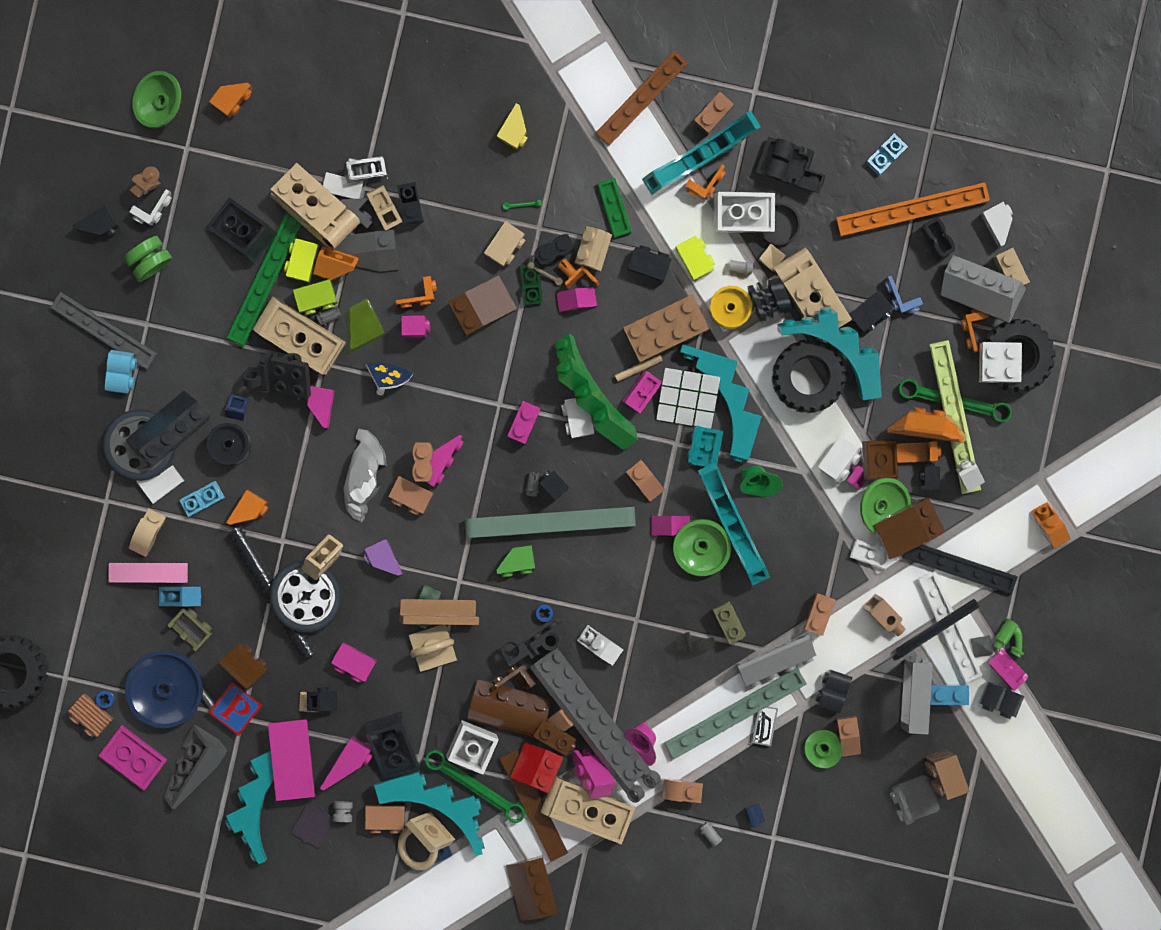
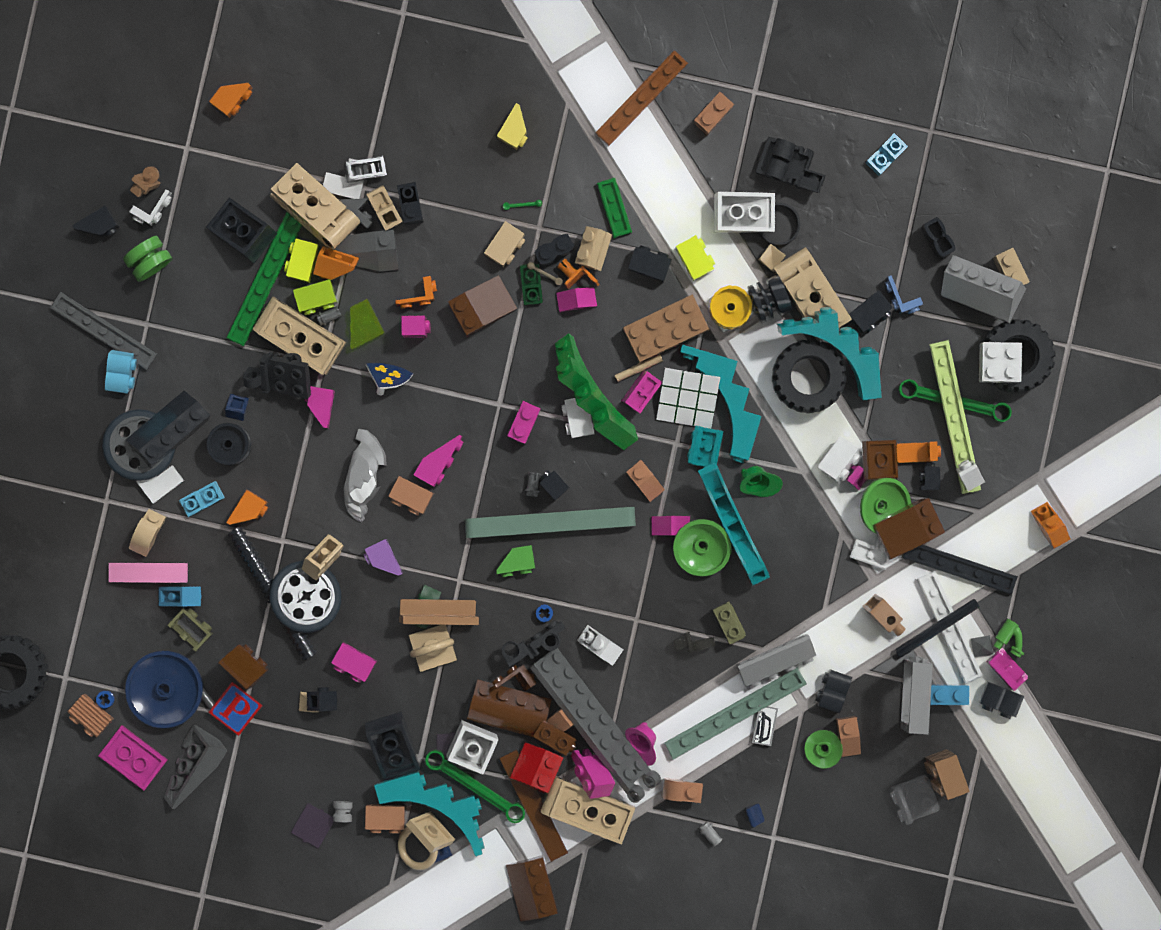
bright green dish [133,71,181,128] -> none
teal arch [225,750,274,865] -> none
dark pink tile [268,719,315,801] -> none
dark pink slope [320,736,373,791] -> none
nougat brick [413,443,433,482] -> none
teal arch [642,111,761,195] -> none
orange bracket [684,164,726,200] -> none
light grey pin [729,260,753,276] -> none
nougat brick [803,593,836,636] -> none
orange plate [836,182,990,237] -> none
orange wedge [887,408,967,443] -> none
orange bracket [961,309,990,353] -> none
white slope [981,202,1013,248] -> none

